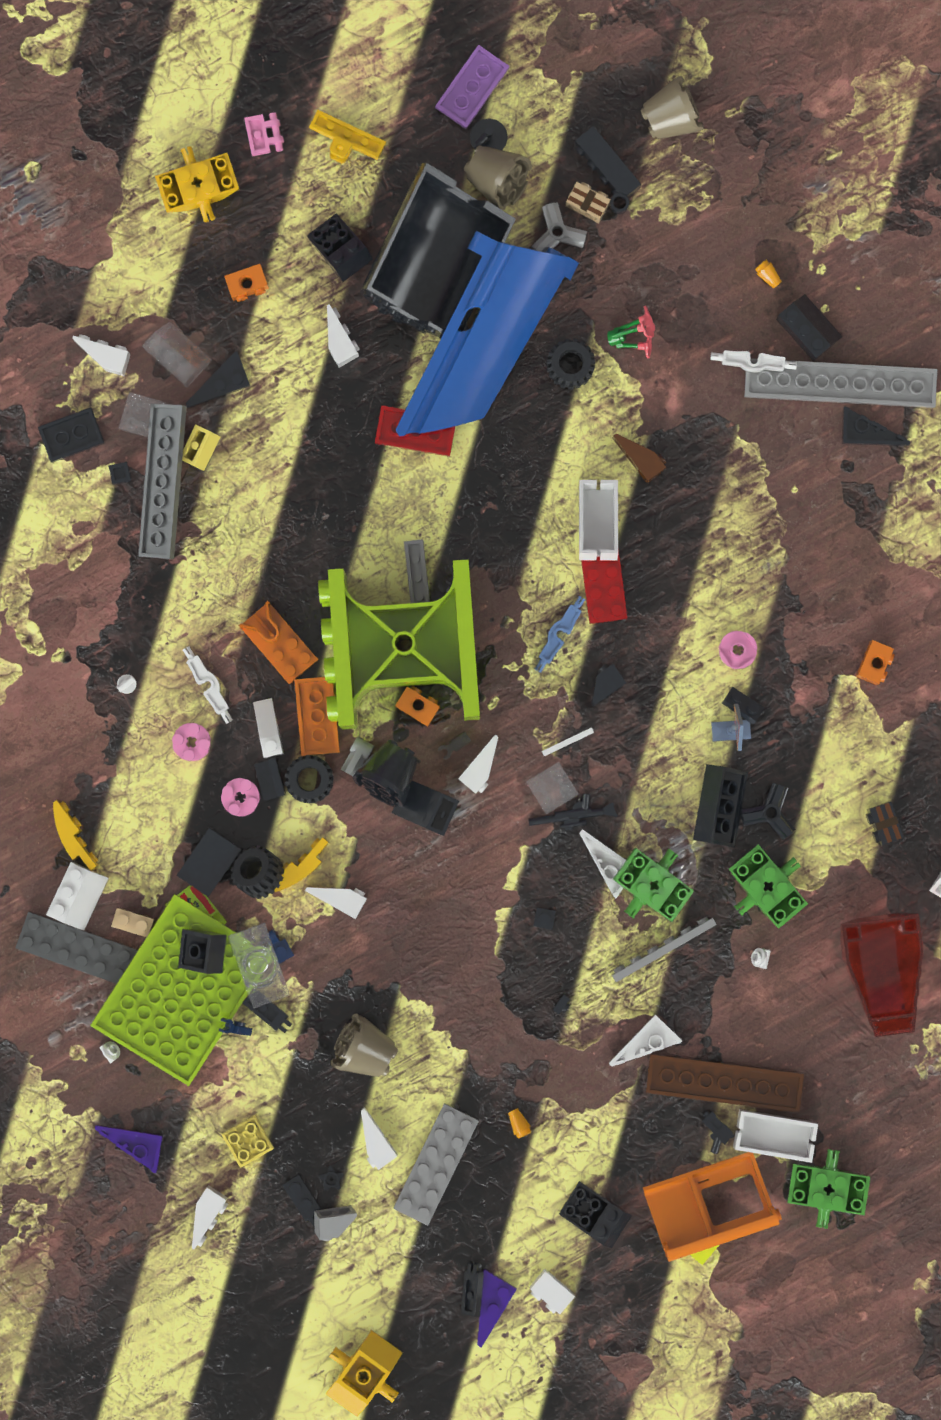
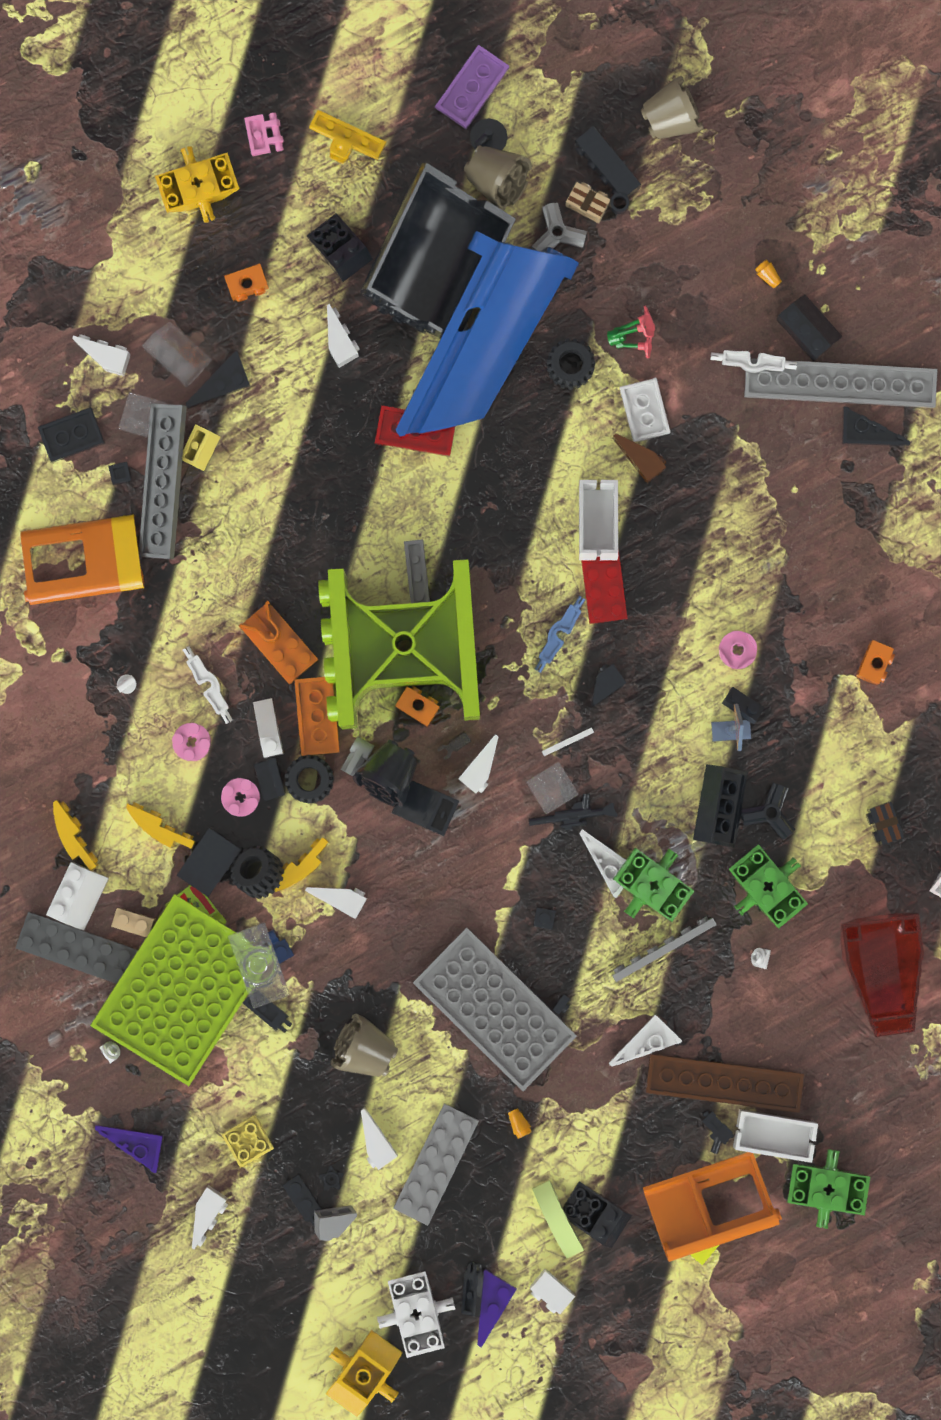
black slope [178,929,227,974] -> none
dark blue plate [219,1018,253,1036] -> none
none -> orange piece [20,514,145,605]
none -> yellow slope [126,802,196,849]
none -> white slope [377,1271,455,1358]
none -> light grey plate [413,928,577,1091]
none -> yellowish green slope [532,1180,584,1258]
none -> white tile [619,378,671,442]

